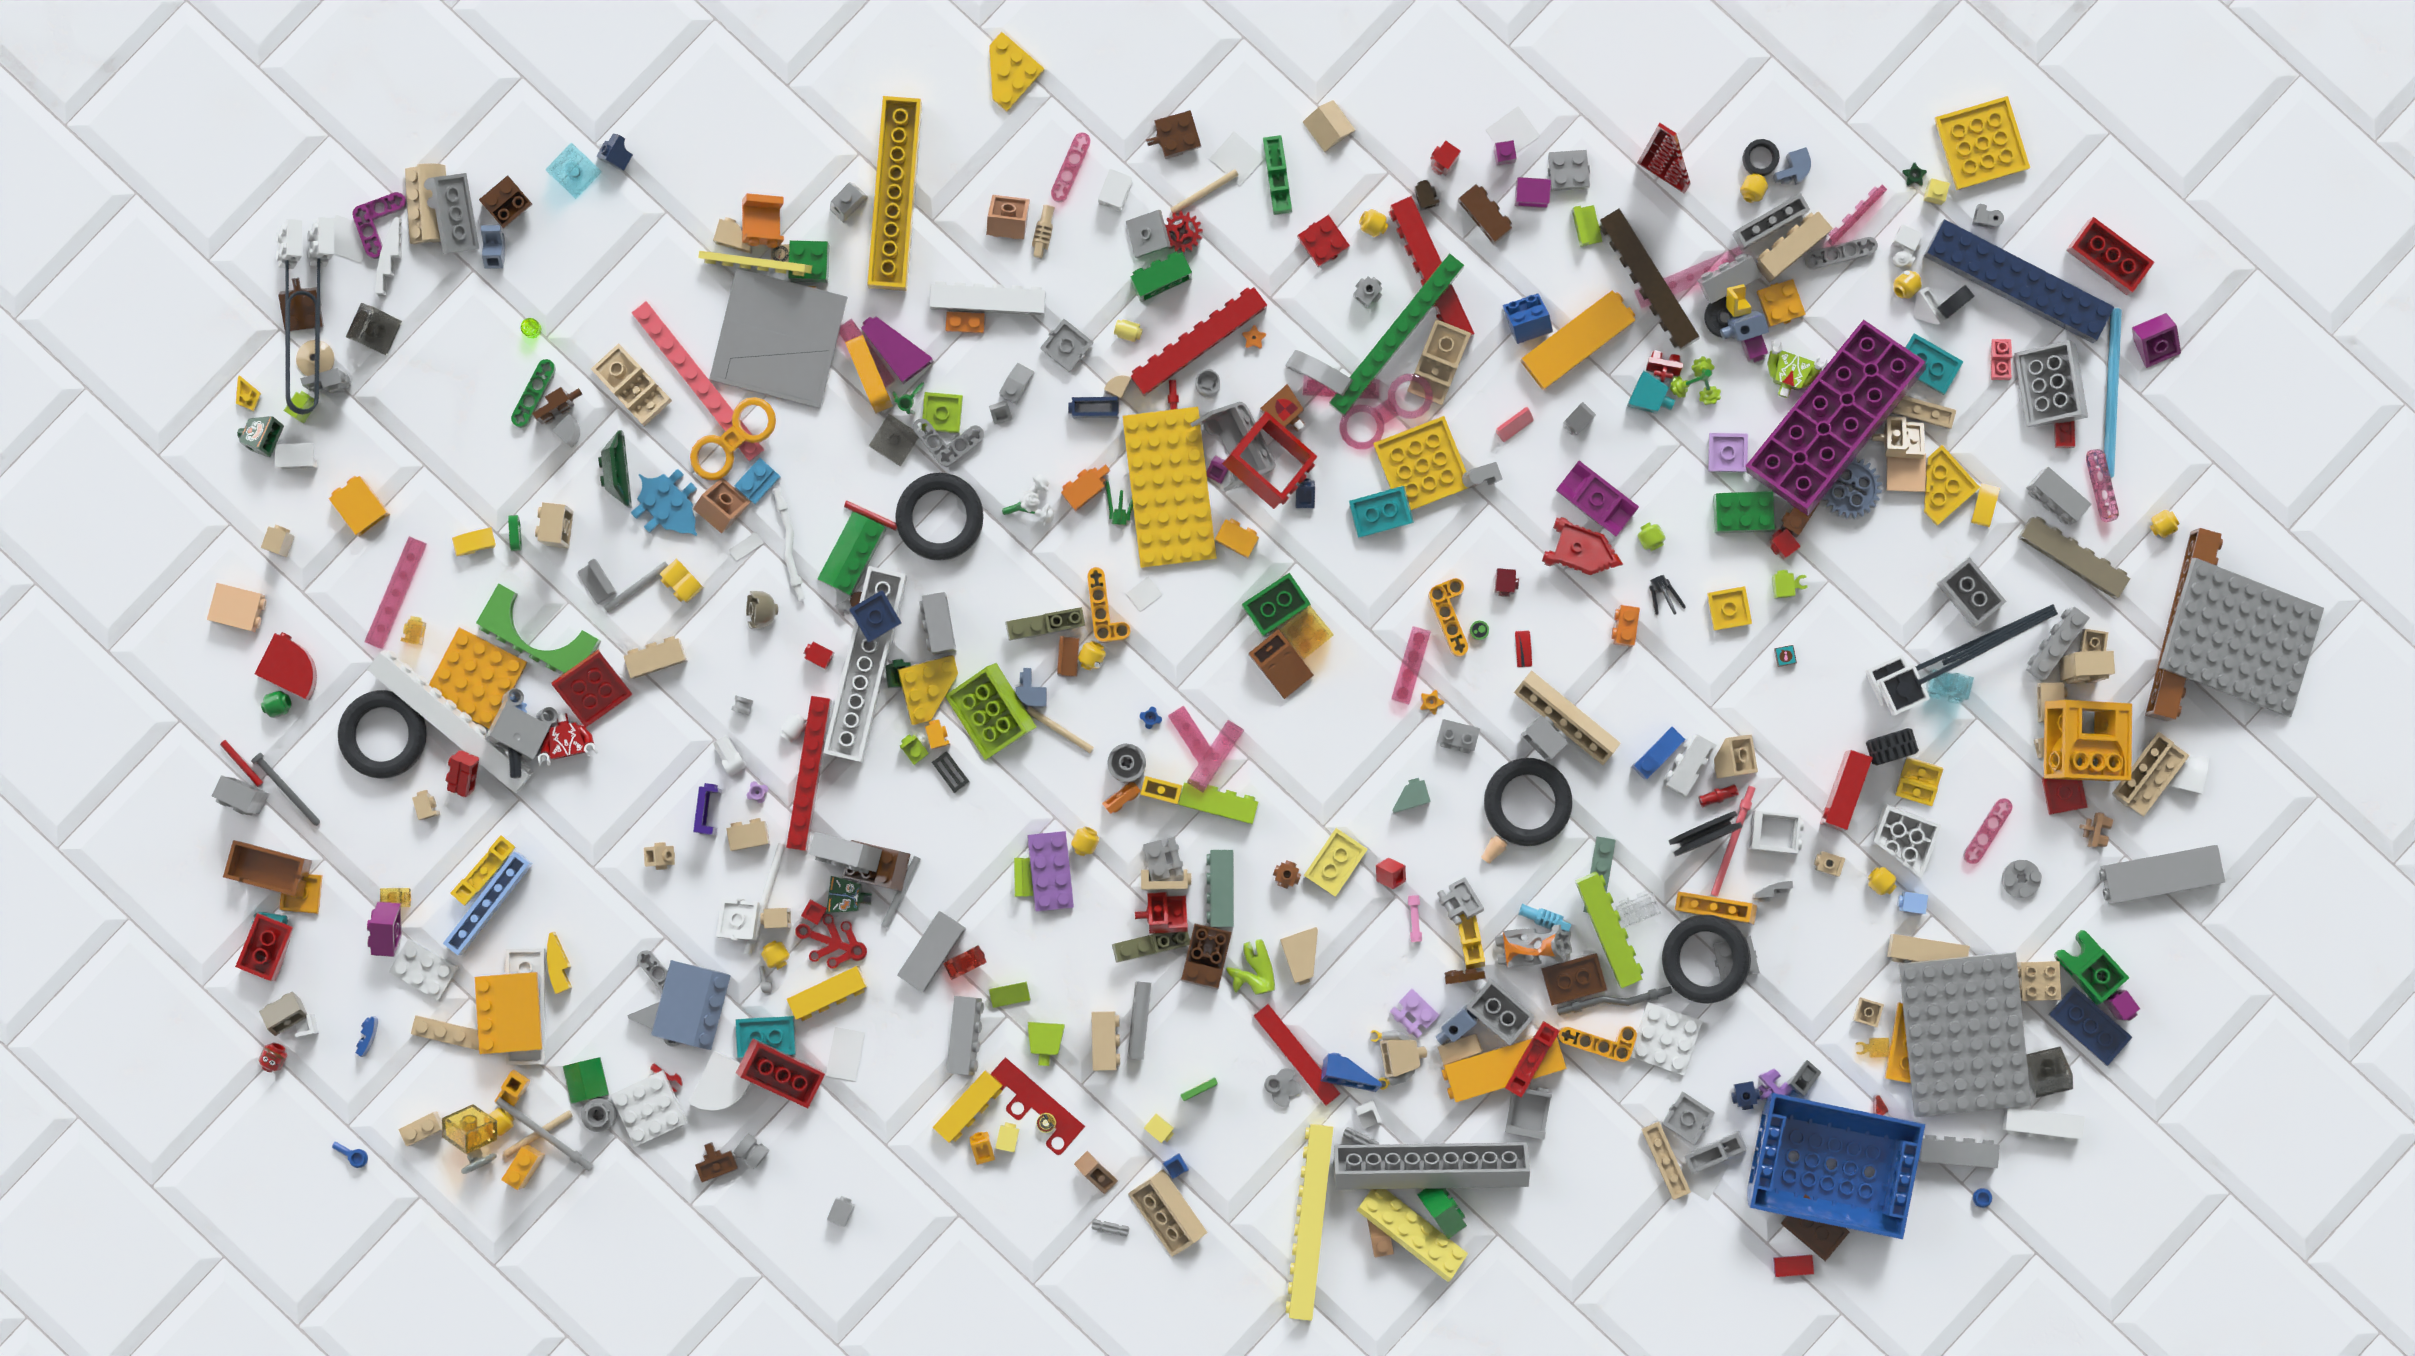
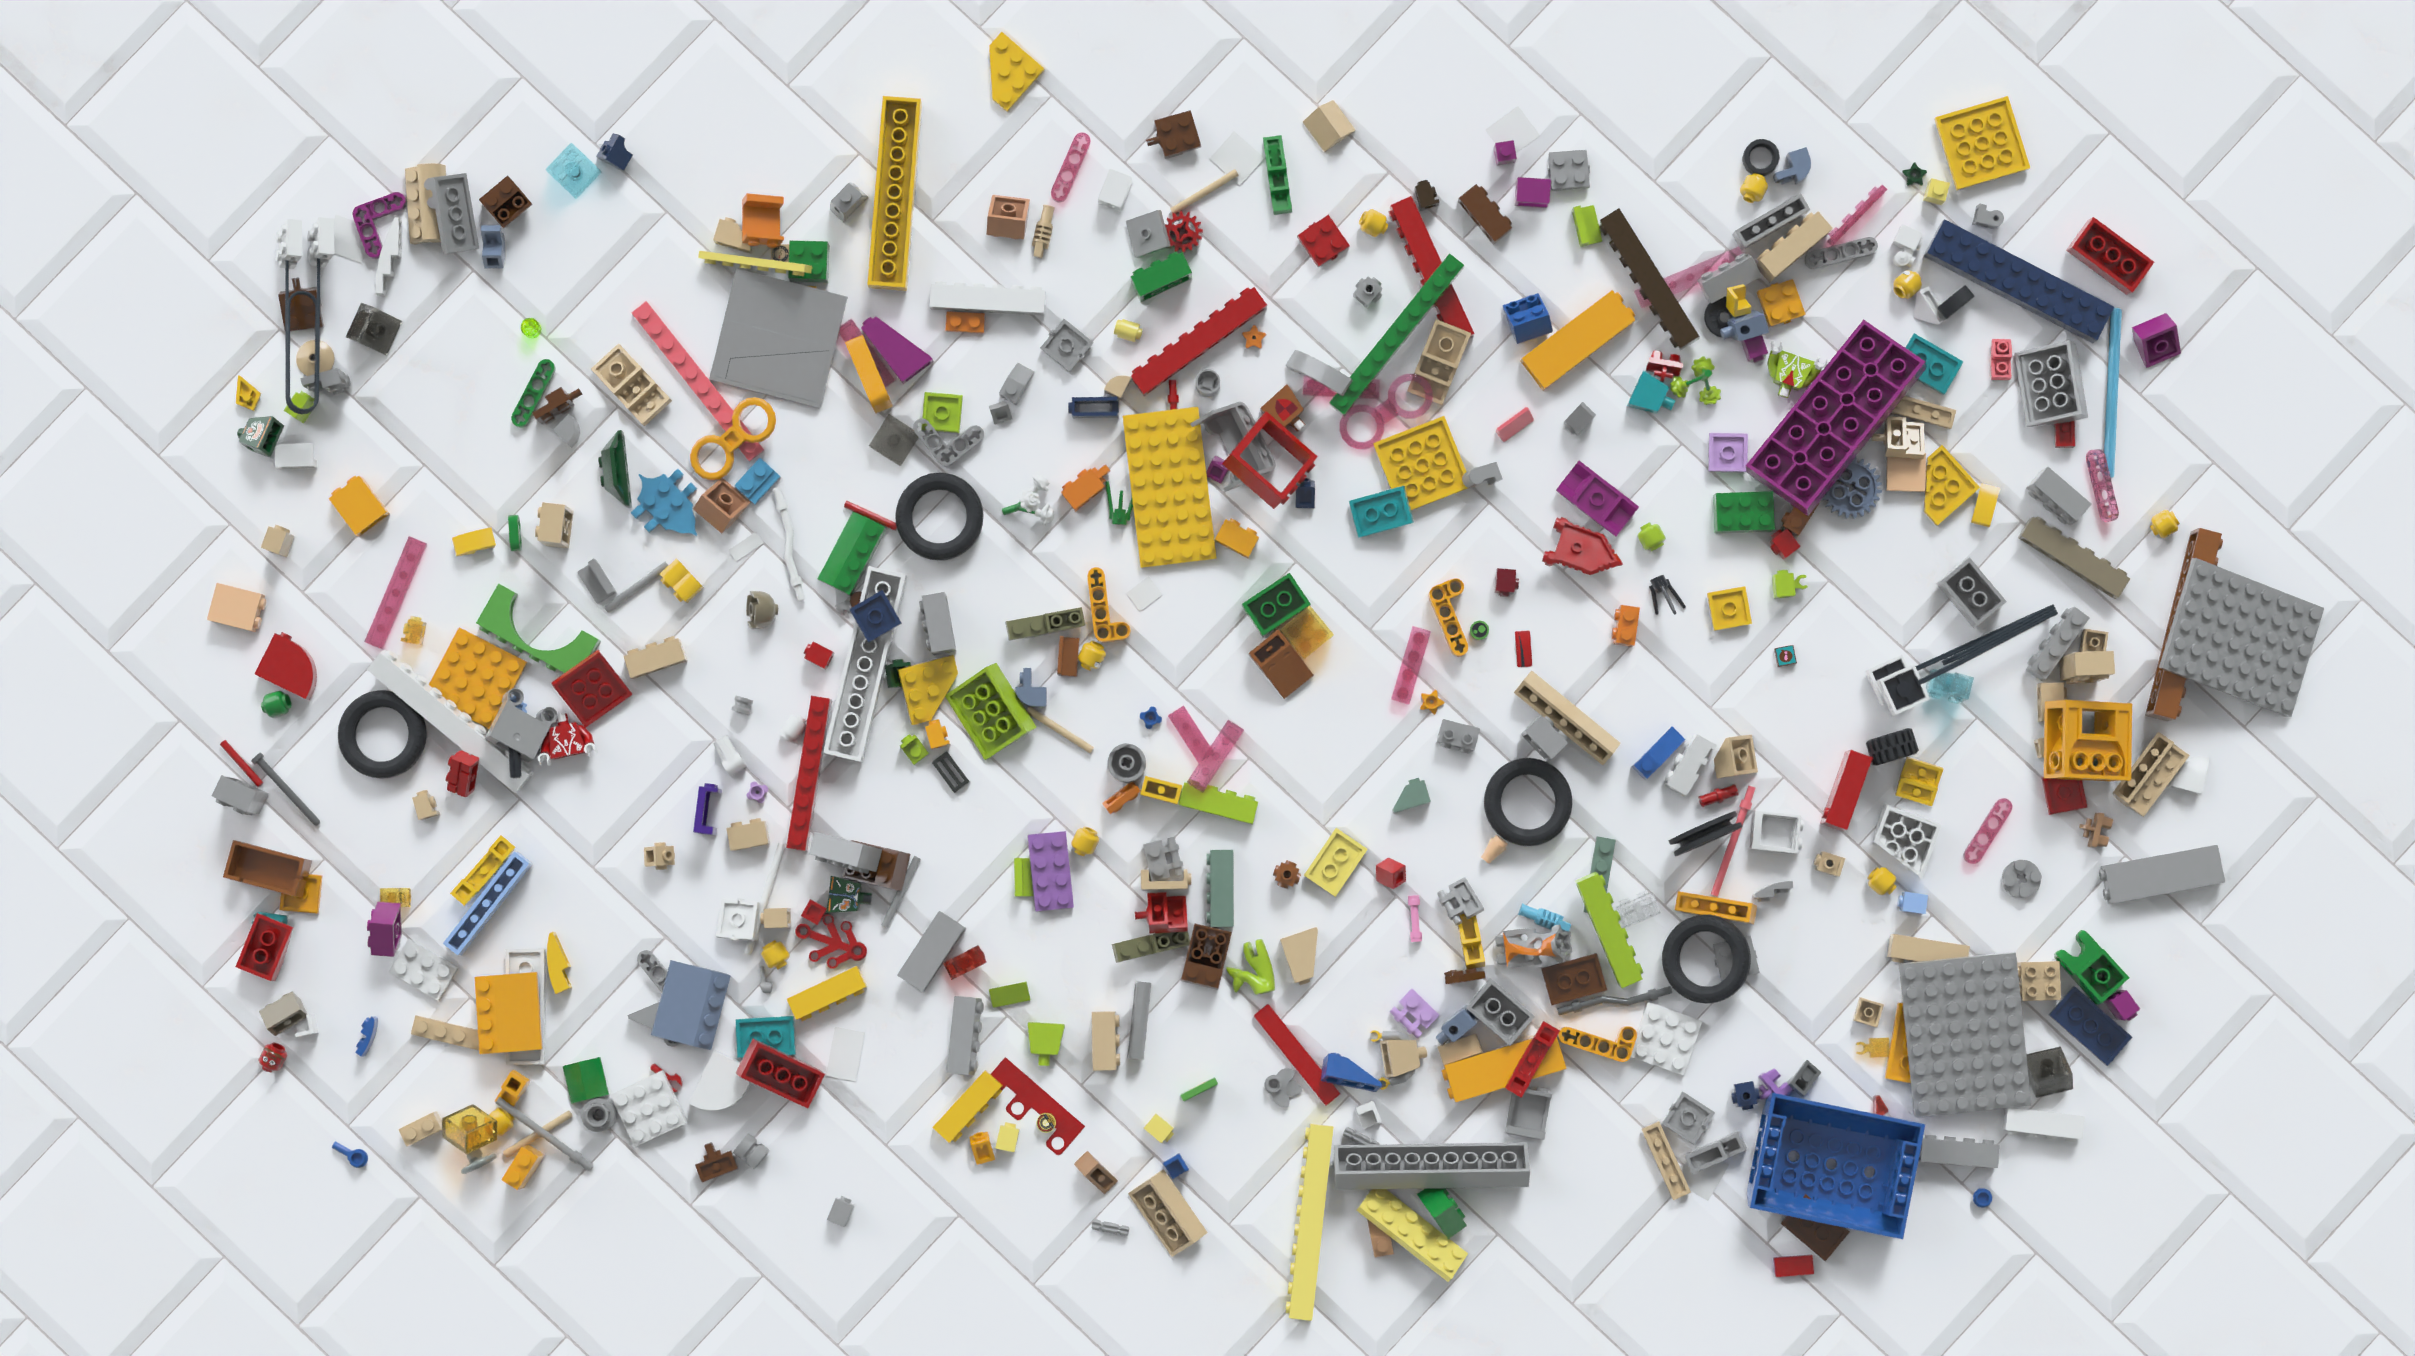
green plant [892,382,924,414] -> none
red brick [1430,140,1461,176] -> none
red wedge [1637,122,1691,194] -> none

